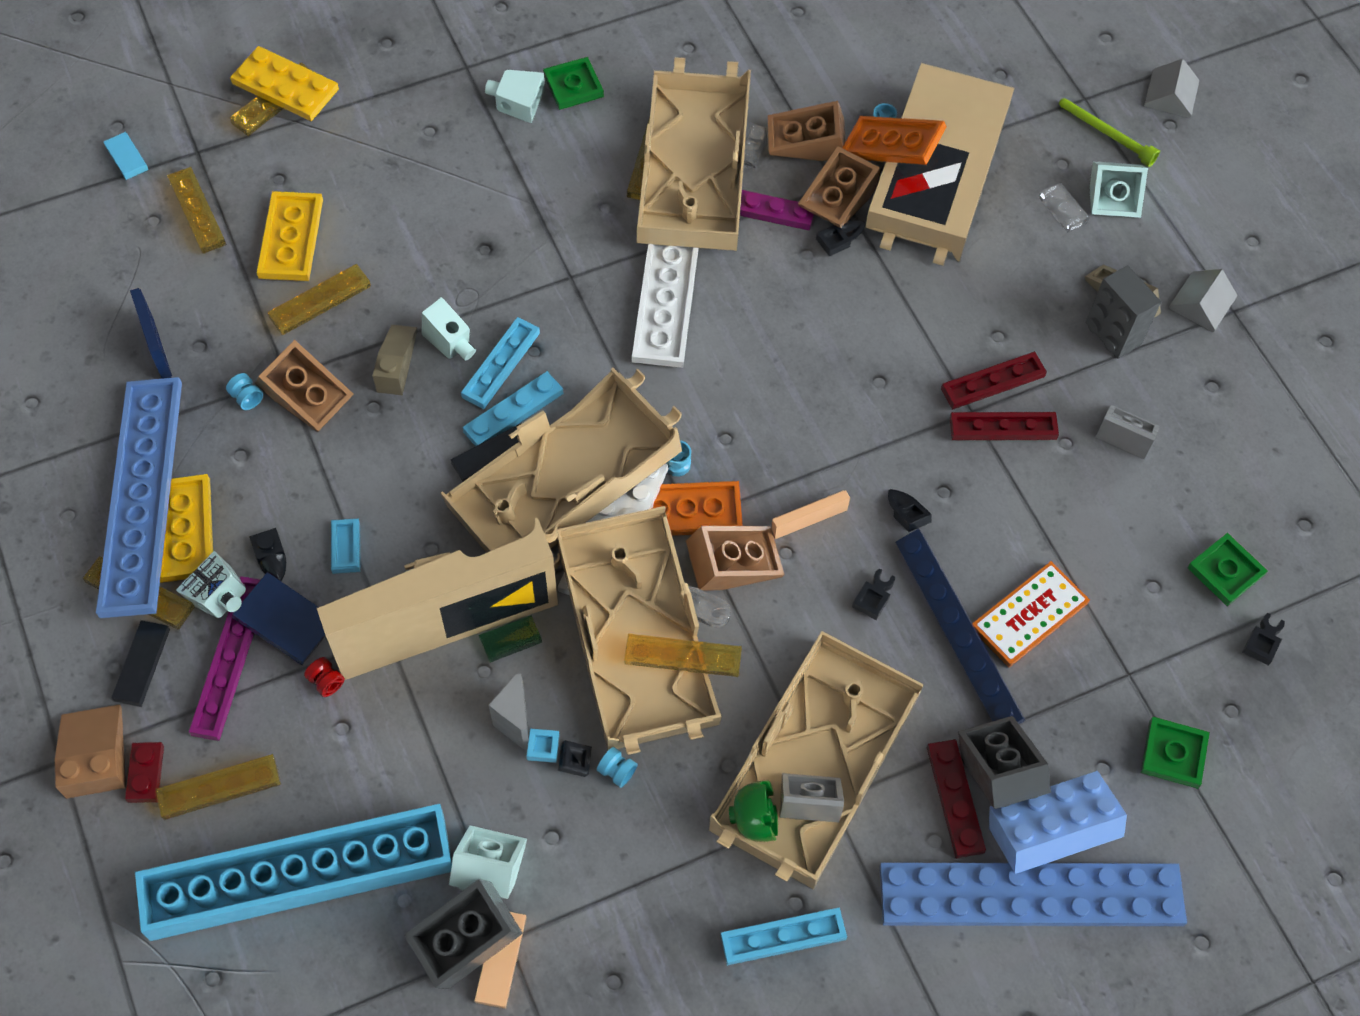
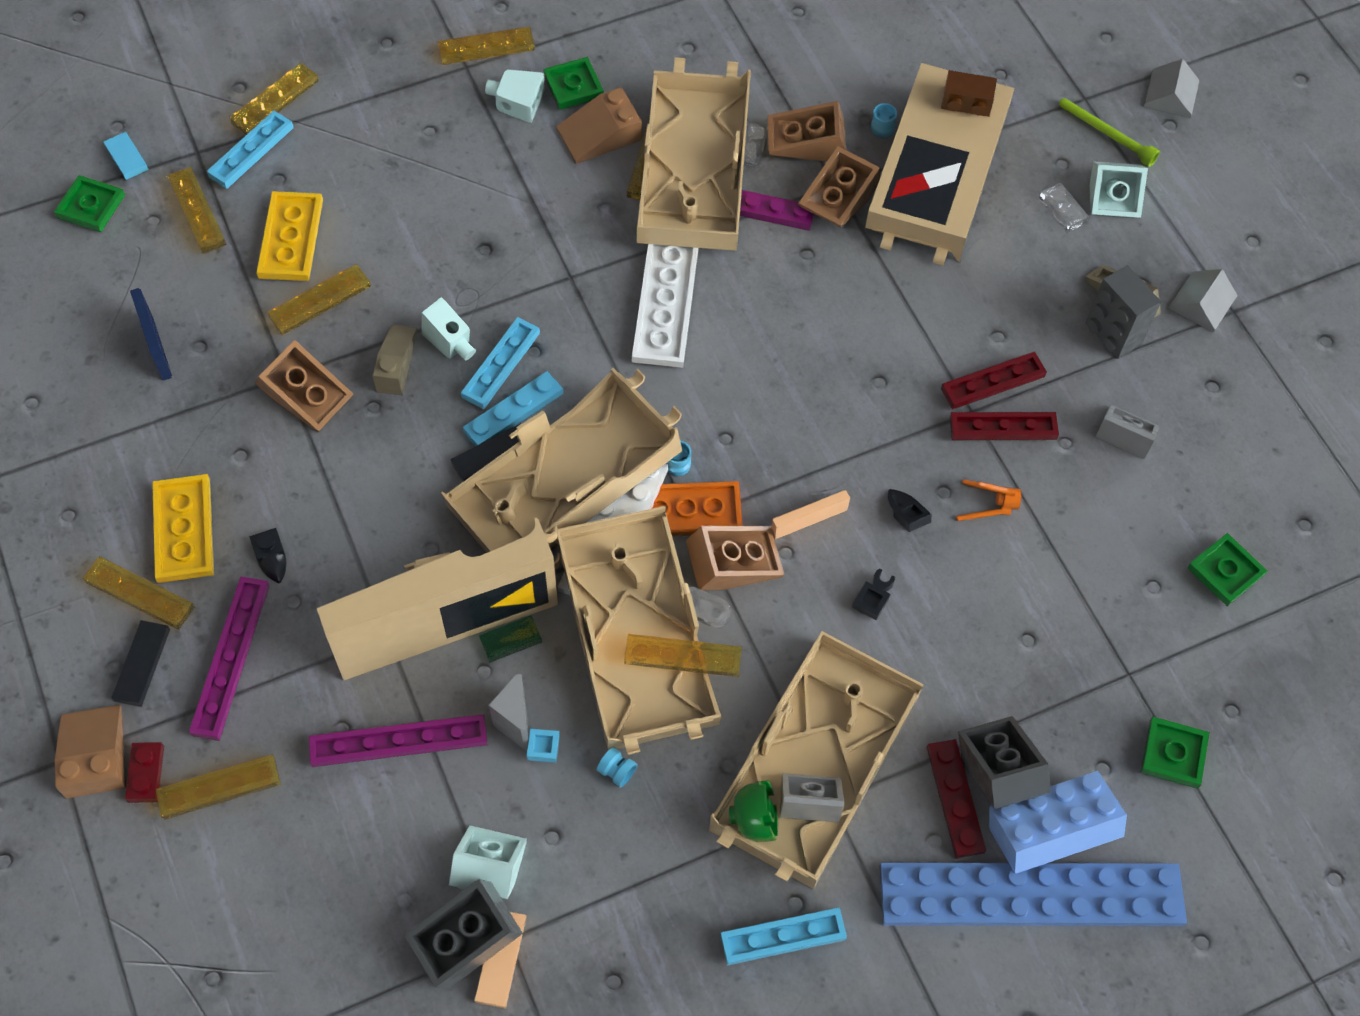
medium blue plate [96,377,182,618] -> none
medium azure brick [135,804,452,941] -> none
light aqua torso [176,551,246,618] -> none
medium azure wheel [226,373,263,410] -> none
yellow plate [230,46,339,121] -> none
dark blue tile [232,572,326,665] -> none
red wheel [304,657,345,697] -> none
medium azure tile [331,518,360,574] -> none
black tile [558,740,592,777] -> none
black plate [816,220,866,257] -> none
orange tile [843,116,947,165] -> none
dark blue plate [895,528,1026,724] -> none
tile [972,561,1090,668] -> none
black plate [1242,613,1285,666] -> none
none -> green plate [54,175,125,233]
none -> medium azure plate [207,110,294,189]
none -> magenta plate [309,714,488,767]
none -> clear yellow plate [438,27,535,65]
none -> medium nougat slope [556,87,642,164]
none -> reddish brown brick [941,70,997,117]
none -> orange plant [956,479,1021,521]

